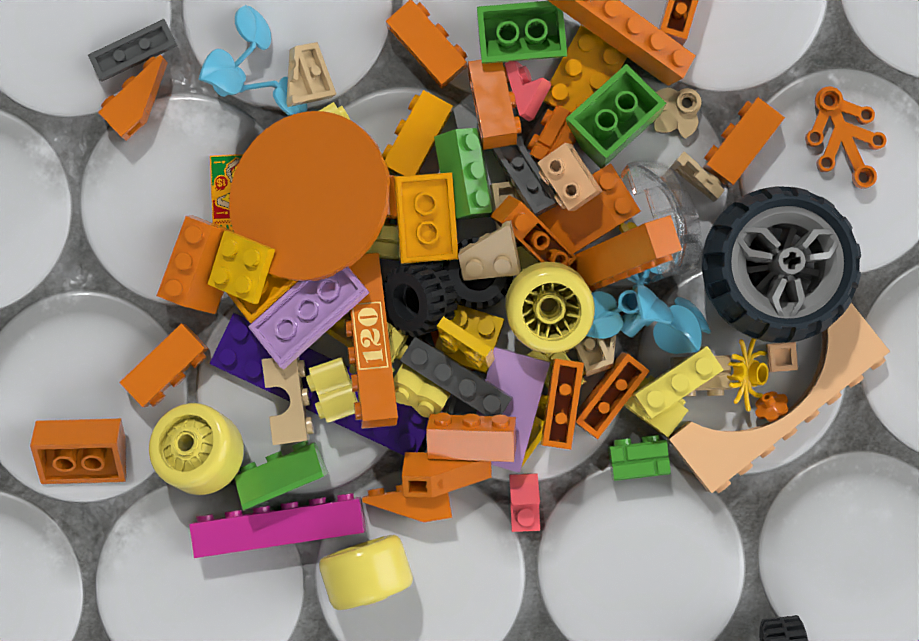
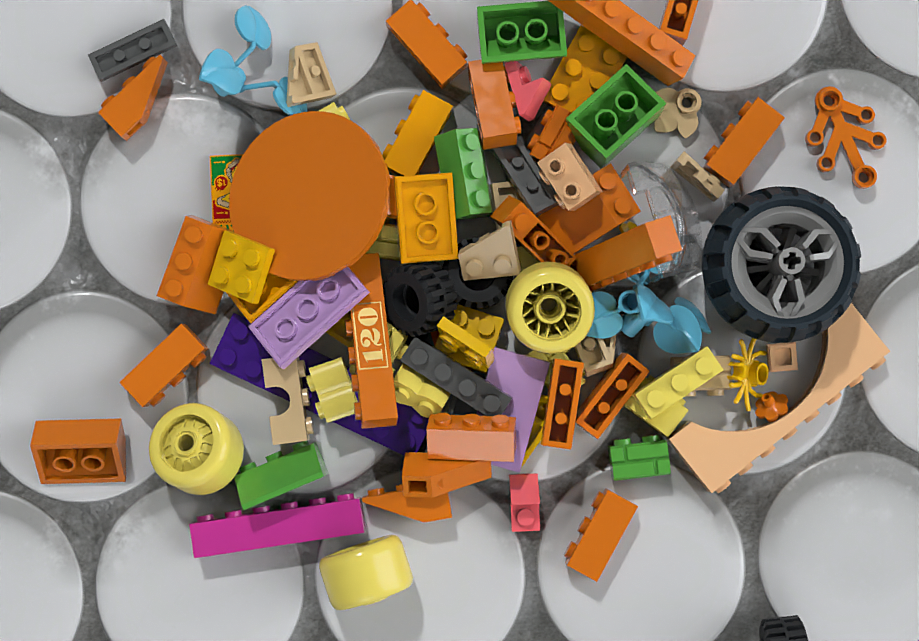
none -> orange brick [564,488,638,582]

